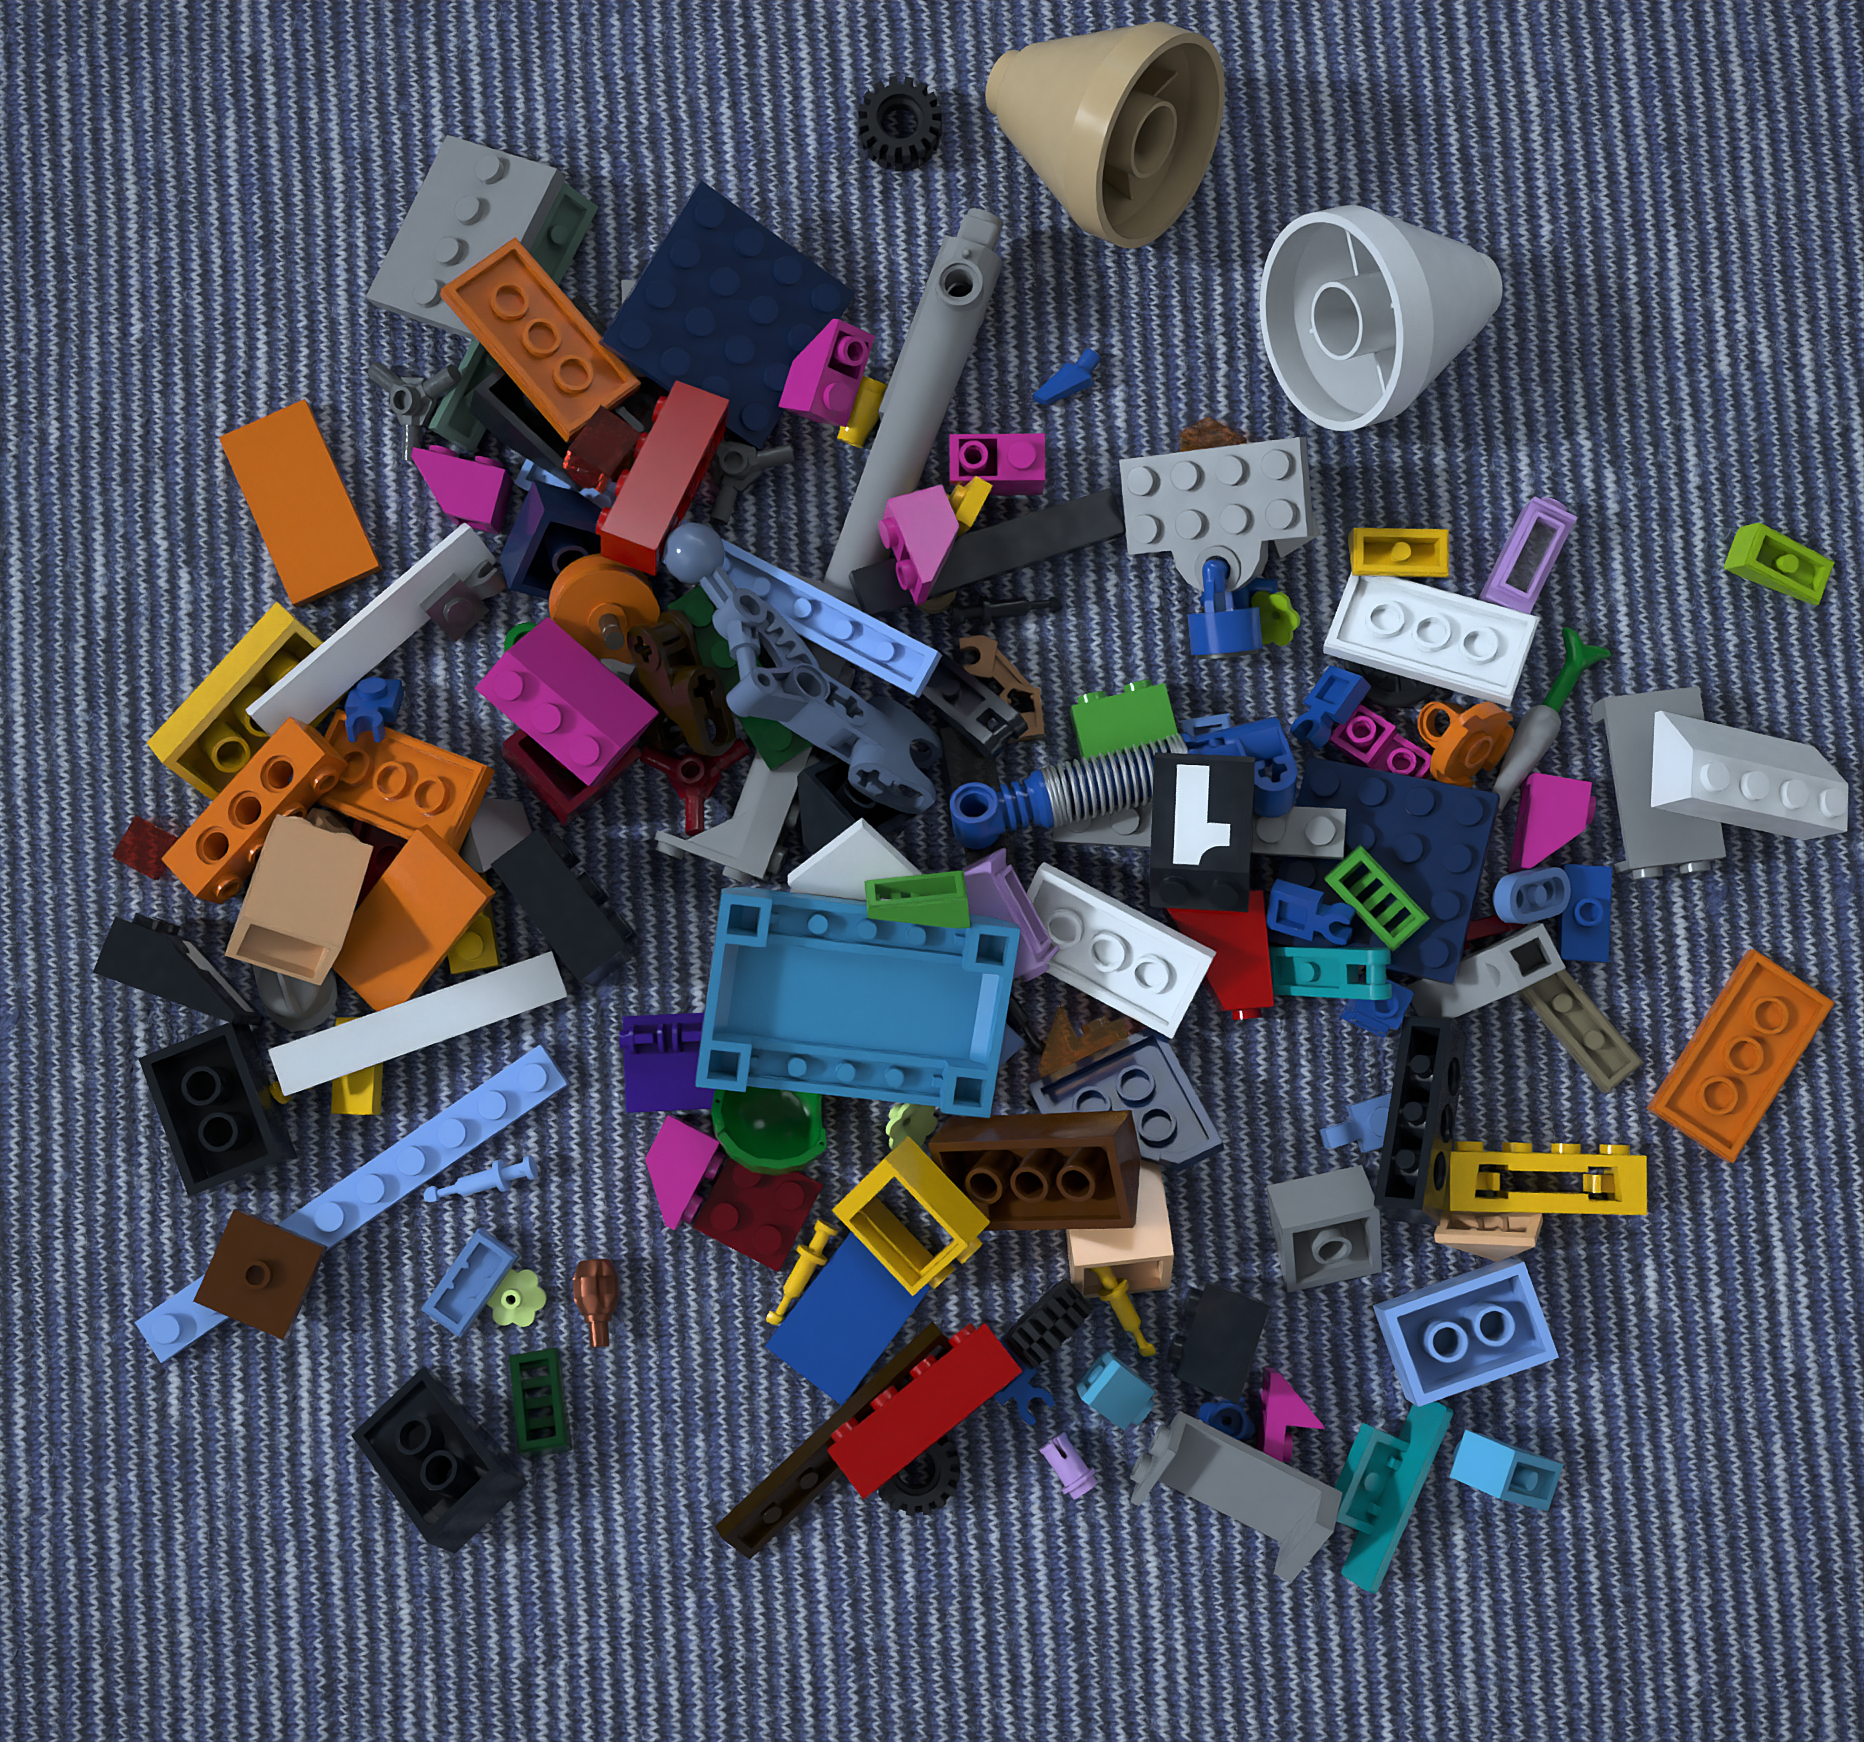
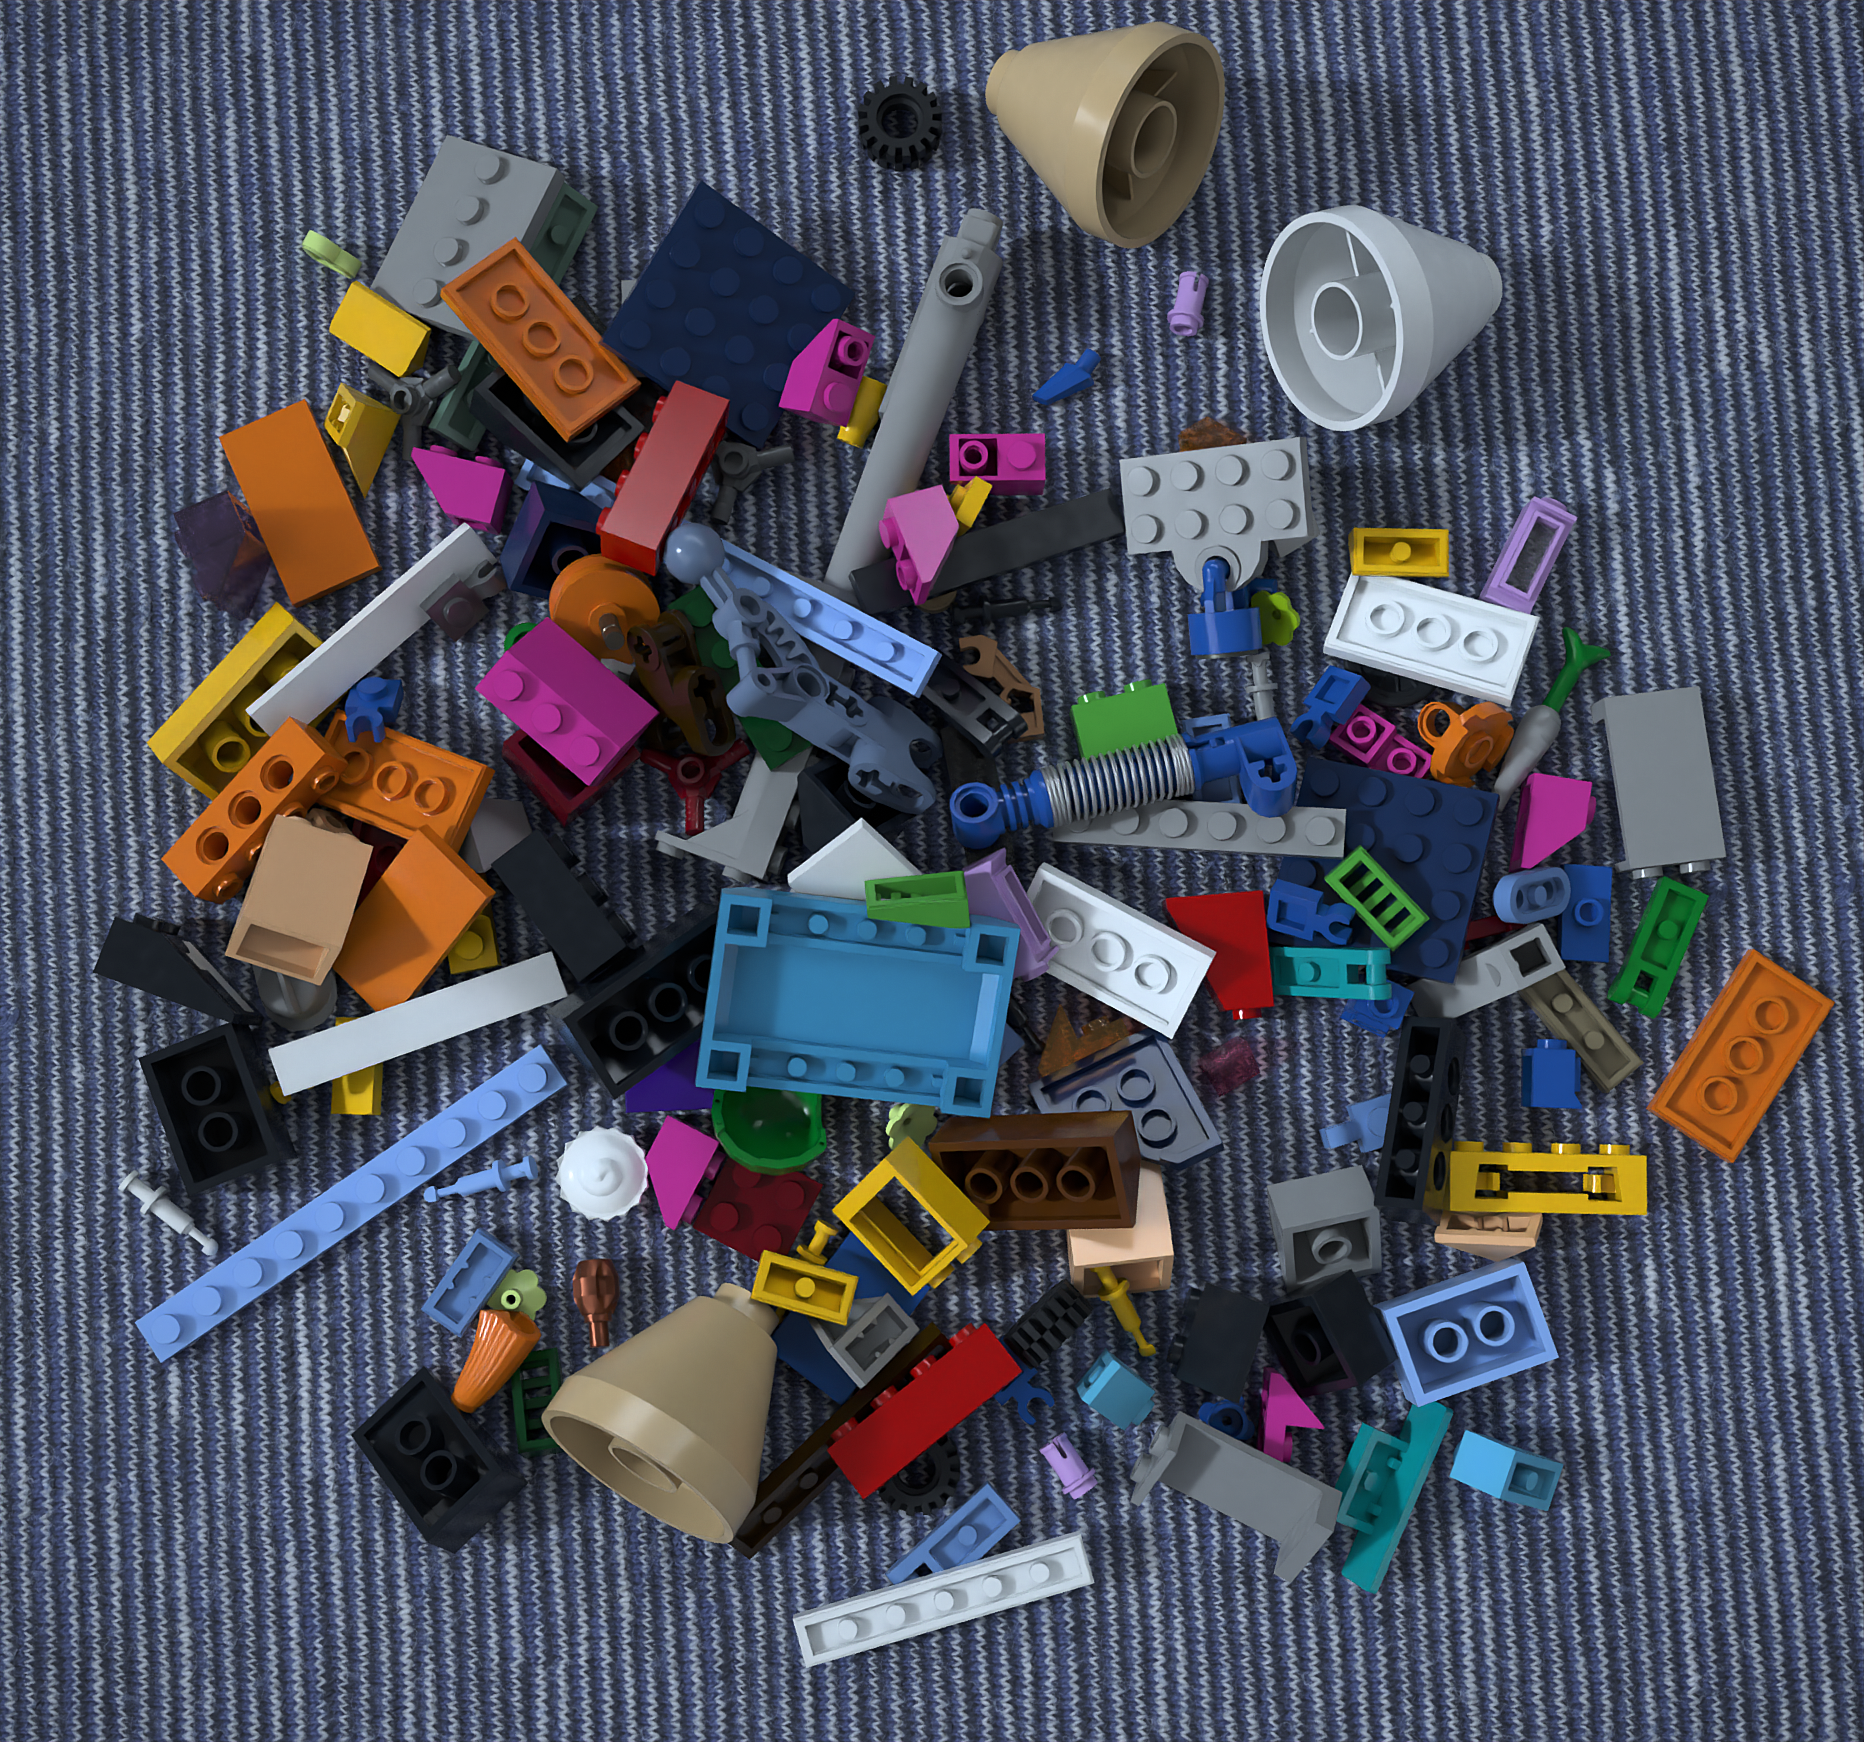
clear red tile [112,815,179,881] -> none
reddish brown plate [193,1209,328,1340] -> none
clear red brick [562,405,641,494] -> none
black slope [1150,752,1255,912] -> none
white slope [1651,711,1848,840] -> none
lime slope [1724,522,1835,606] -> none
none -> white piece [118,1170,218,1256]
none -> clear purple slope [173,490,272,621]
none -> yellowish green tile [301,230,362,279]
none -> yellow slope [323,382,401,499]
none -> yellow slope [329,280,431,378]
none -> orange piece [451,1309,542,1413]
none -> tan cone [541,1283,779,1544]
none -> black slope [545,902,719,1100]
none -> white piece [555,1126,649,1222]
none -> yellow slope [750,1250,859,1326]
none -> white tile [793,1531,1094,1668]
none -> light grey slope [804,1292,920,1389]
none -> medium blue plate [885,1480,1021,1585]
none -> lavender pin [1167,271,1209,336]
none -> clear pink slope [1197,1036,1260,1097]
none -> light grey piece [1245,653,1278,767]
none -> black slope [1263,1269,1398,1398]
none -> blue window [1521,1039,1582,1109]
none -> green plate [1607,876,1709,1019]

